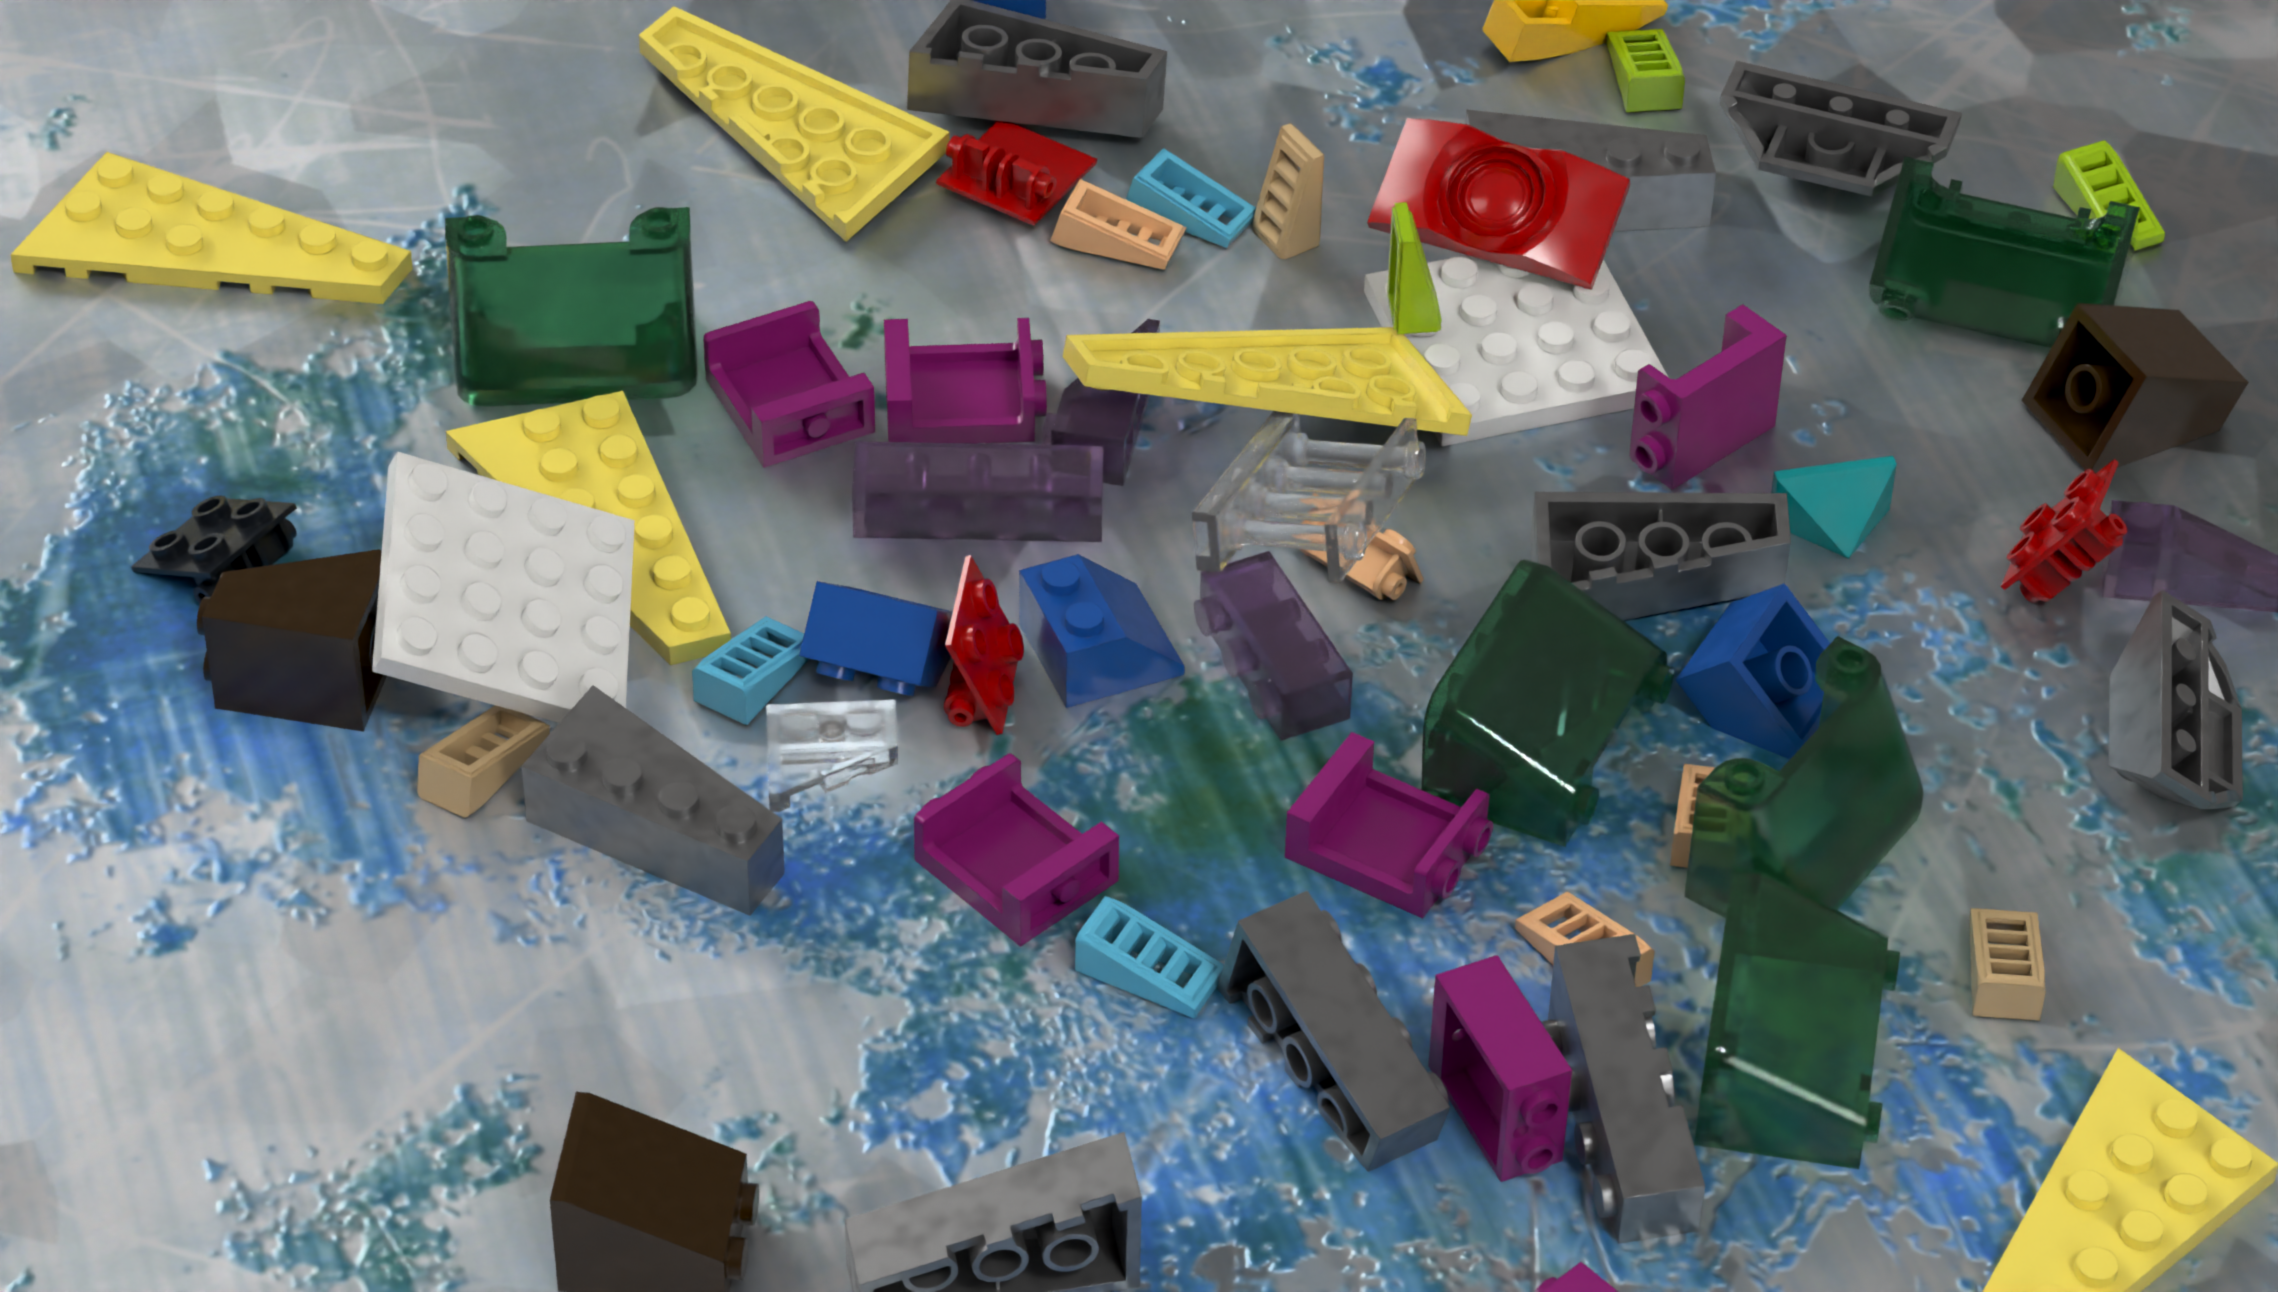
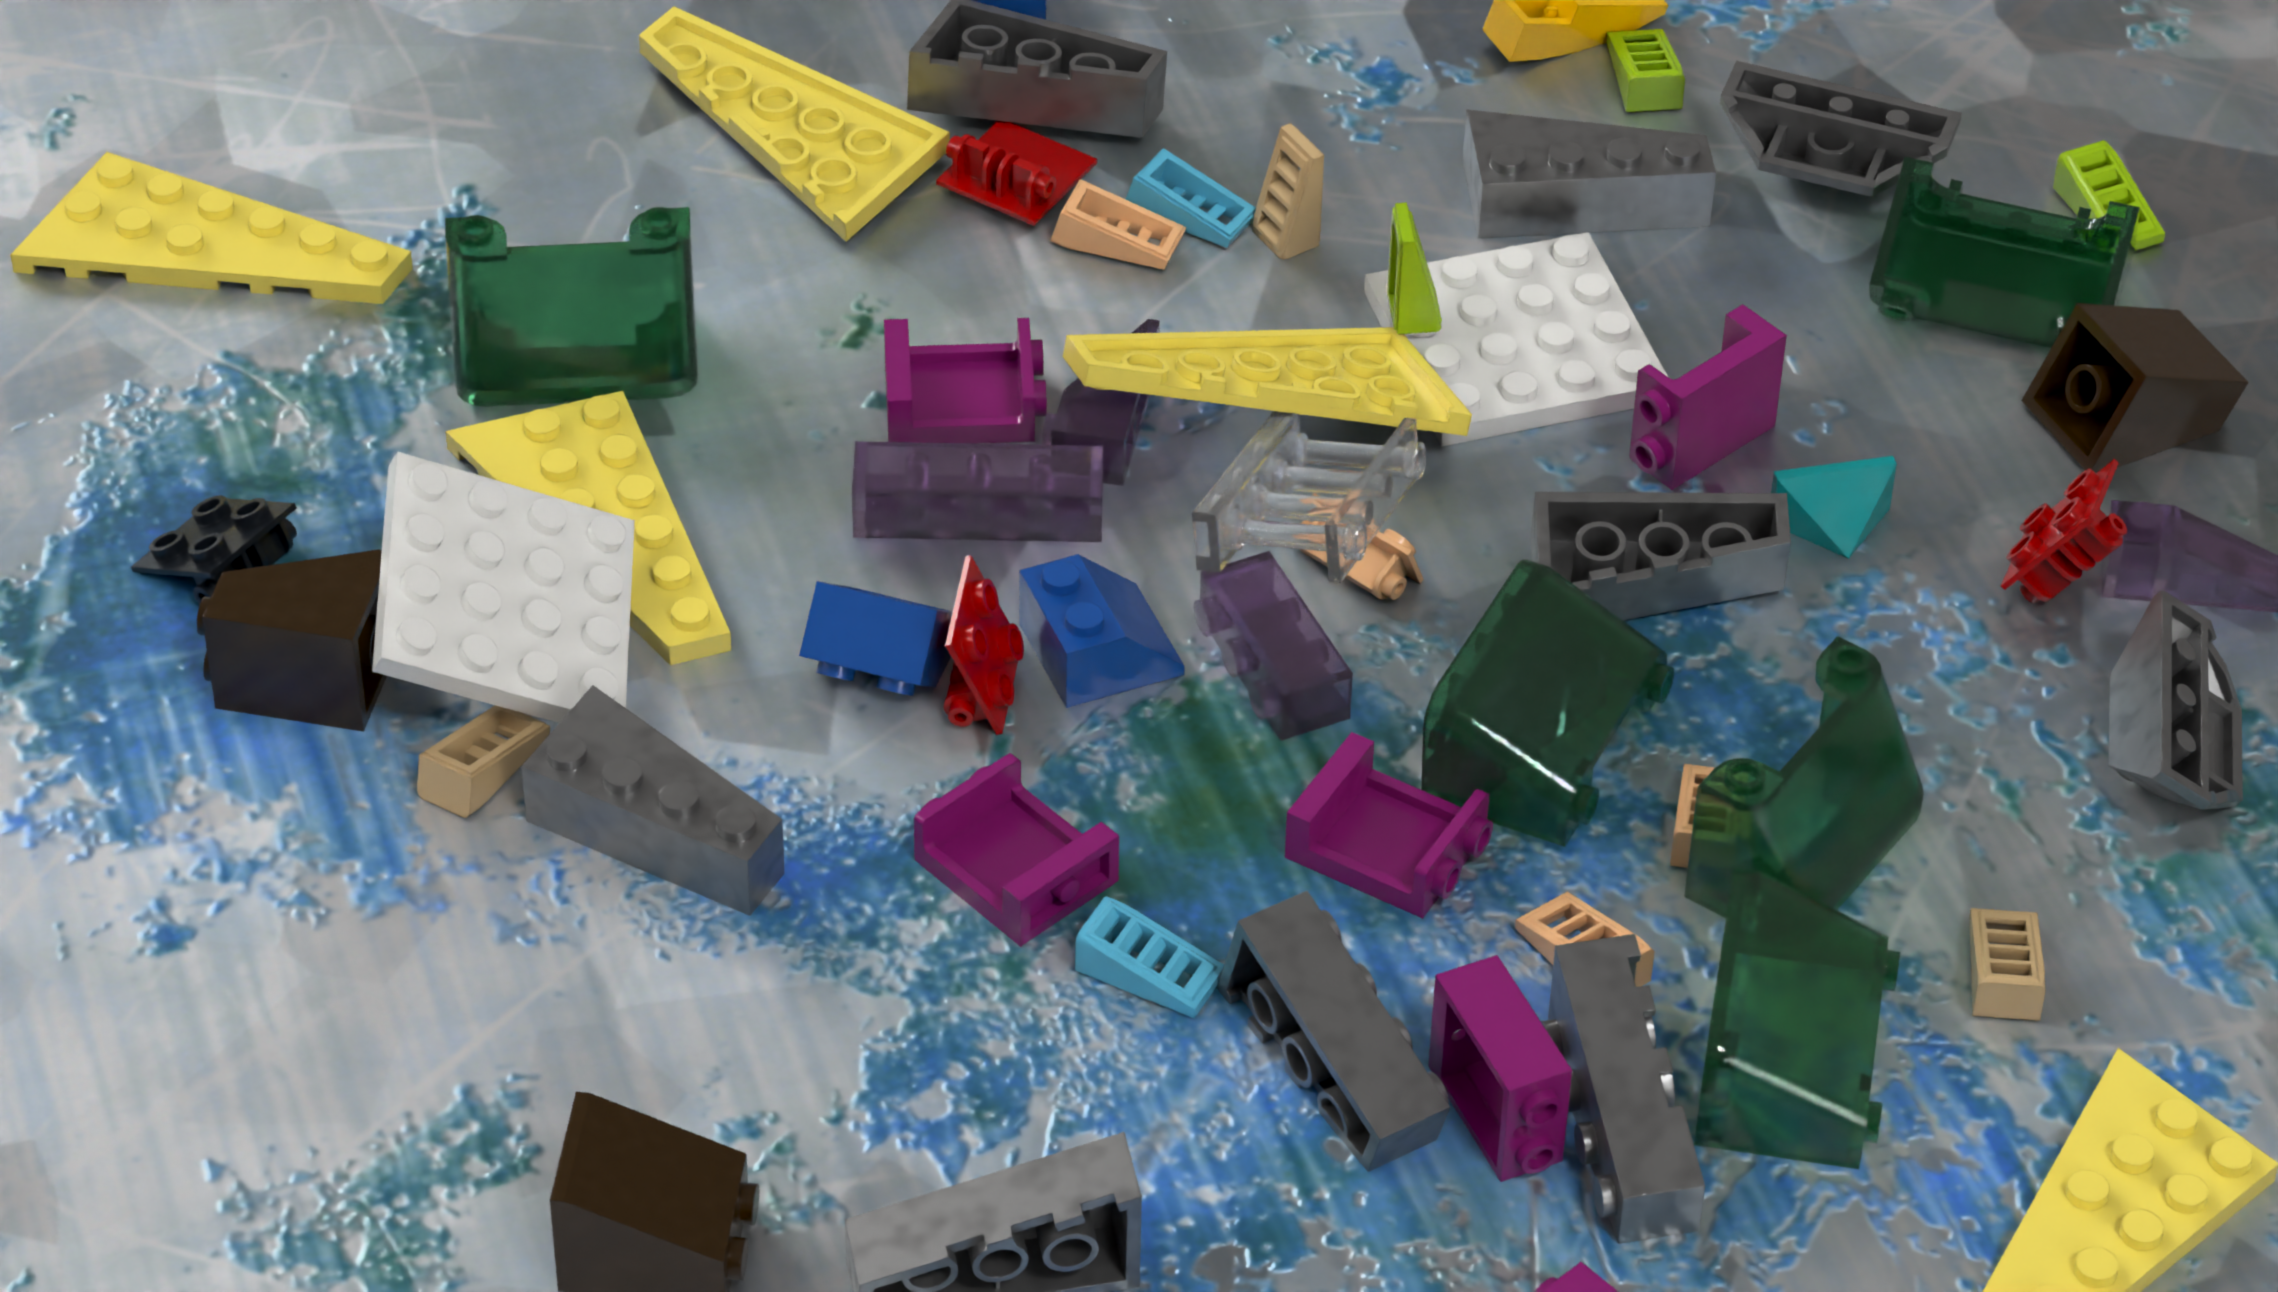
medium azure slope [692,616,809,725] -> none
magenta panel [703,301,875,468] -> none
clear wing [766,700,898,812] -> none
red slope [1367,118,1631,290] -> none
blue slope [1676,583,1858,761] -> none

